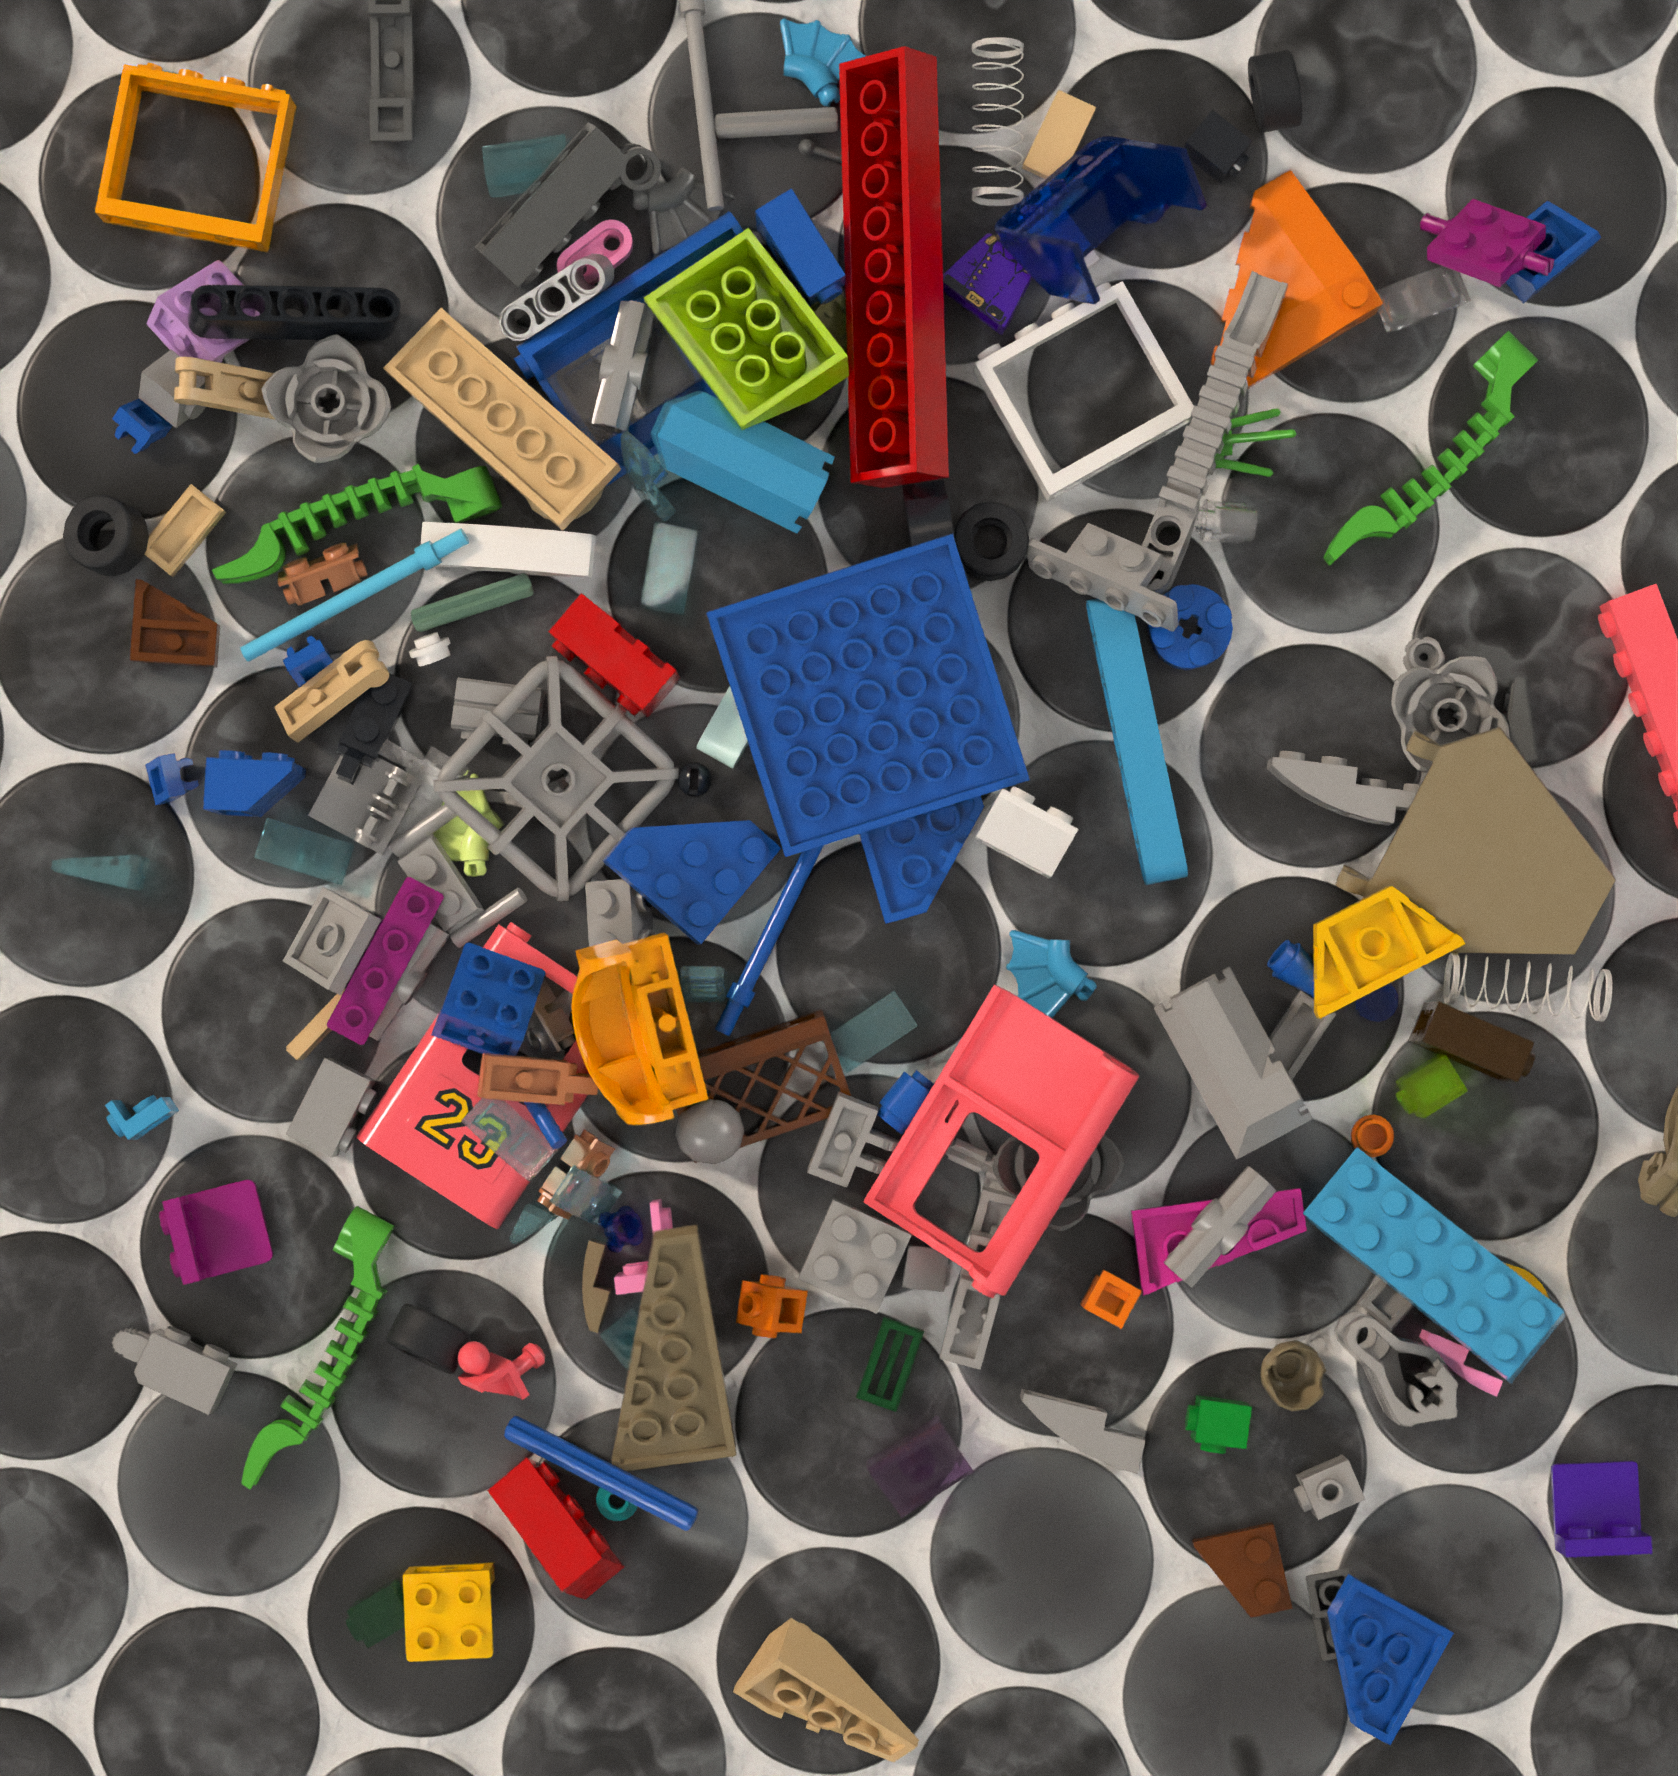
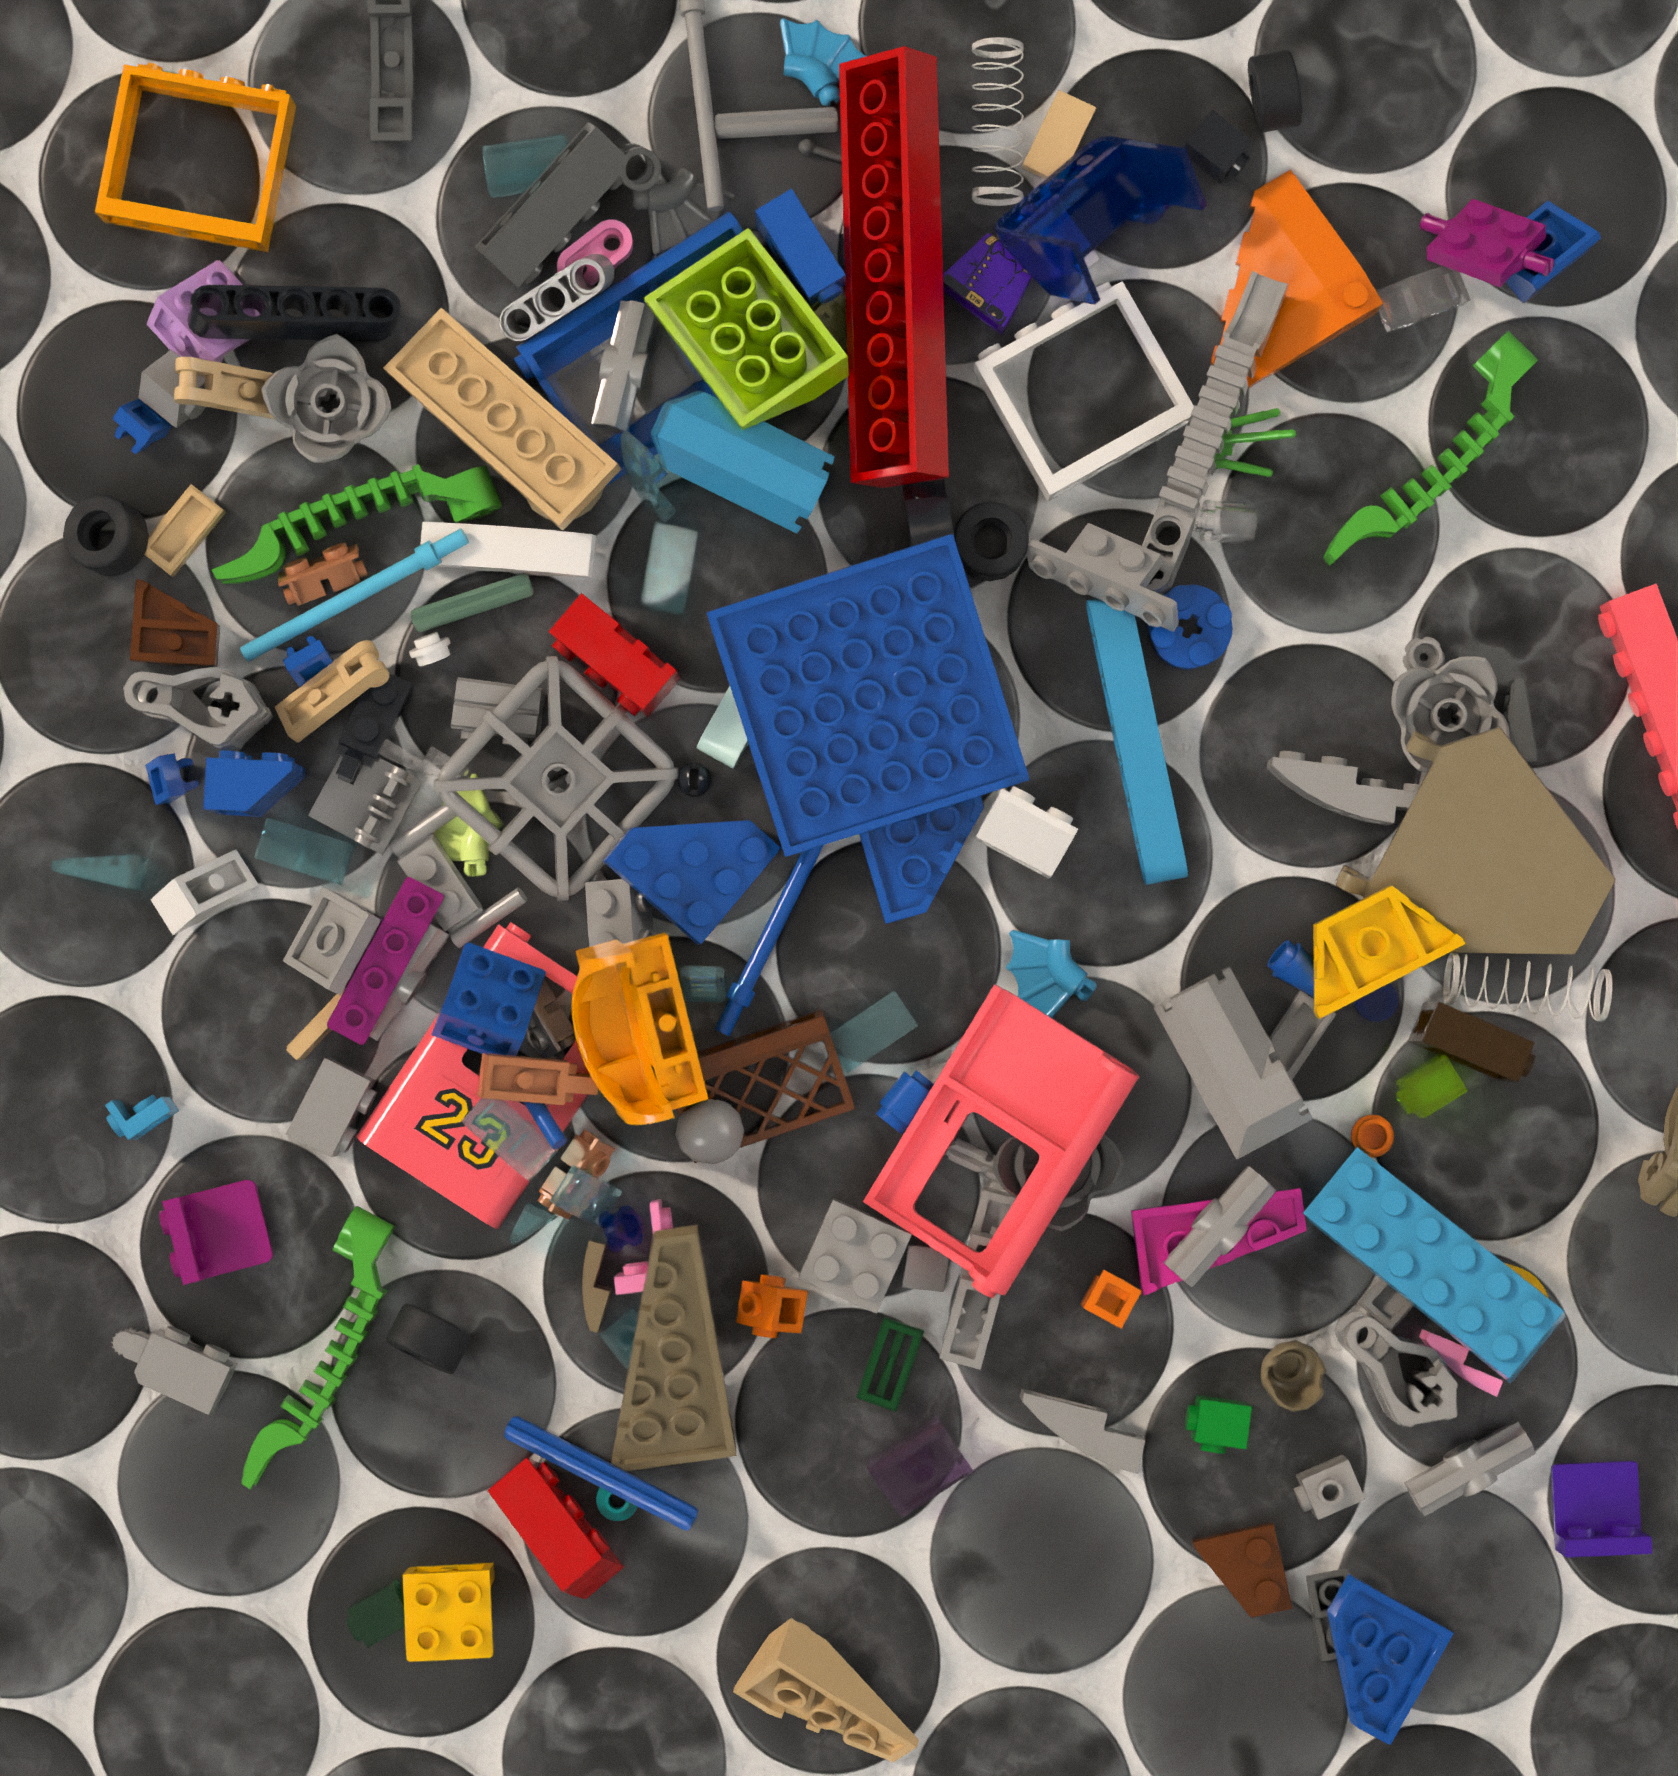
coral piece [458,1341,545,1400] -> none
light grey hinge [807,1092,900,1188] -> none
none -> light grey piece [123,667,273,751]
none -> white slope [151,849,259,935]
none -> light grey piece [1404,1420,1536,1516]

